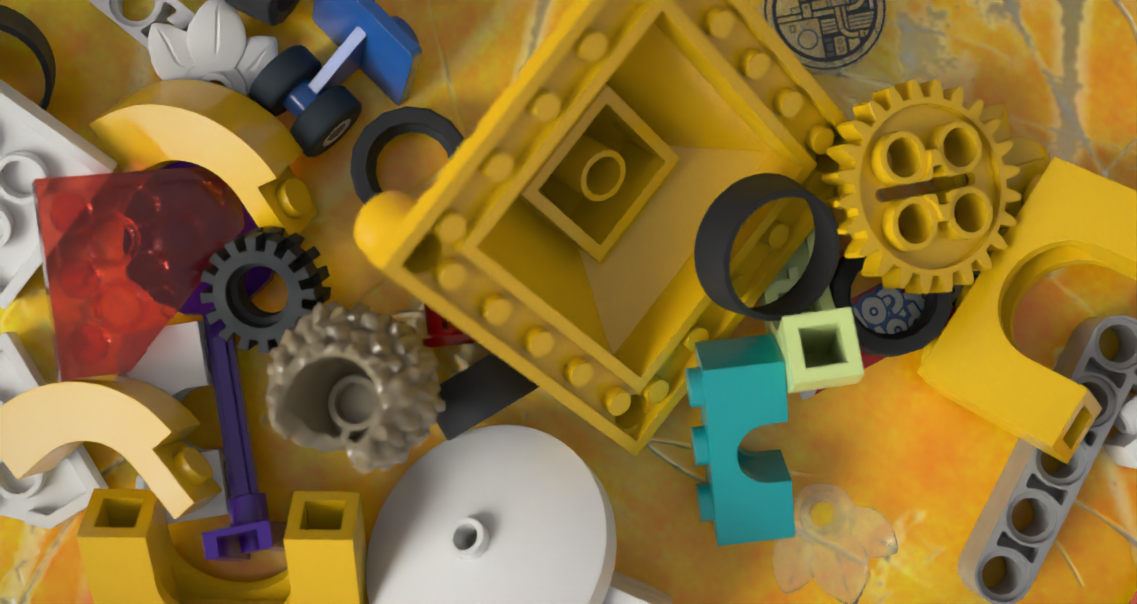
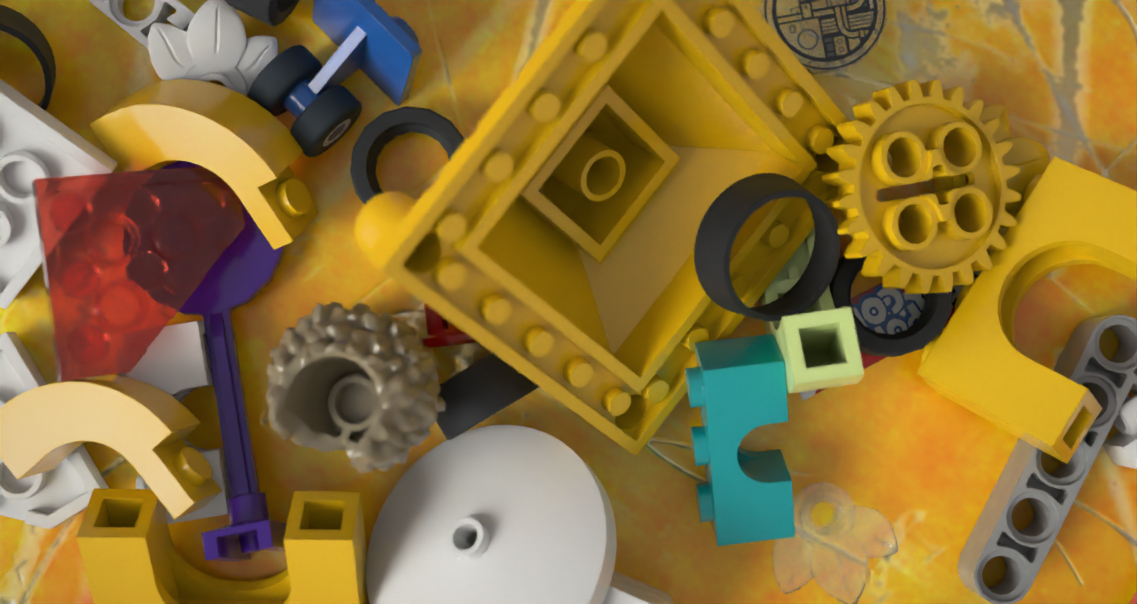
black tyre [200,227,331,354] -> none

